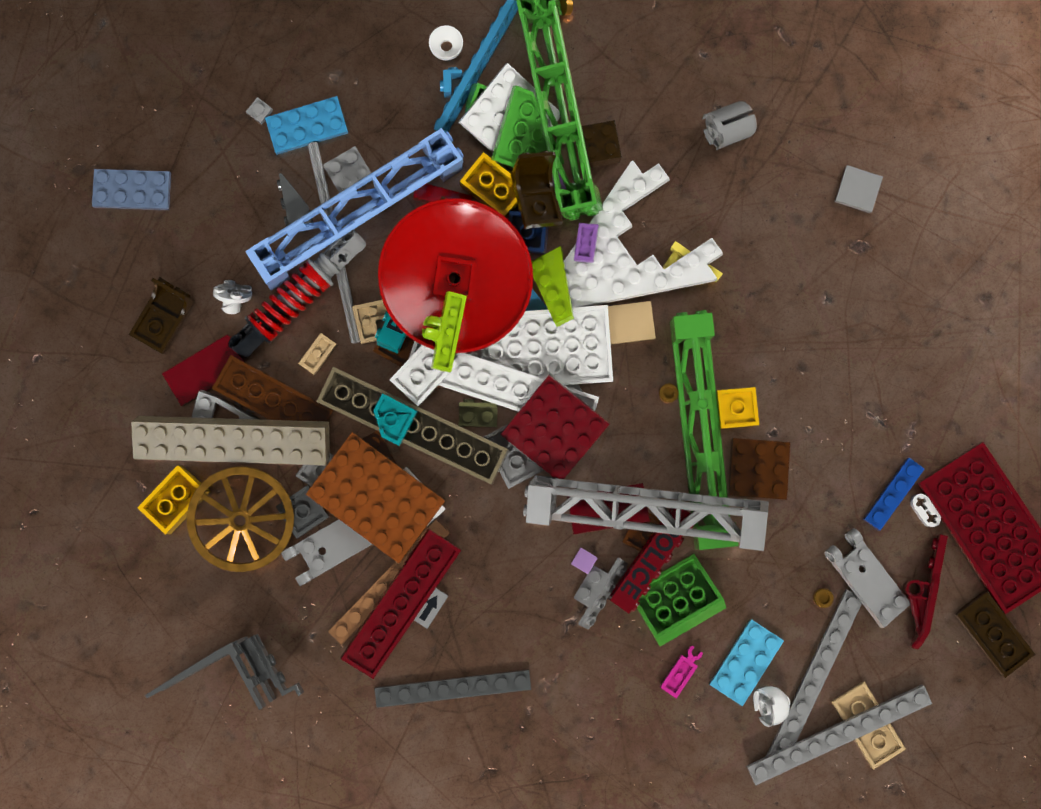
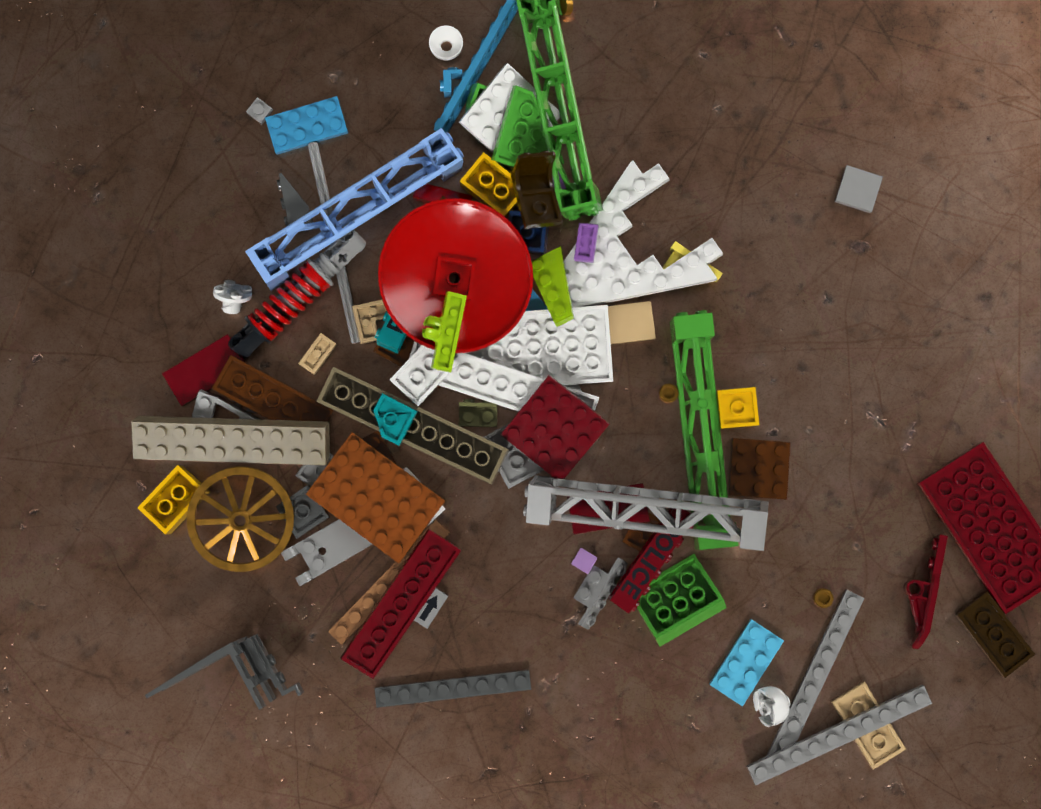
sand blue plate [92,169,171,210] -> none
dark brown bracket [129,277,194,354] -> none
light grey plate [323,146,372,193] -> none
dark brown brick [577,120,622,168] -> none
dark pink plate [660,645,703,699] -> none
light grey cylinder [702,101,757,150] -> none
light grey hinge [824,528,910,628] -> none
blue plate [863,458,925,531] -> none
white beam [910,494,941,527] -> none

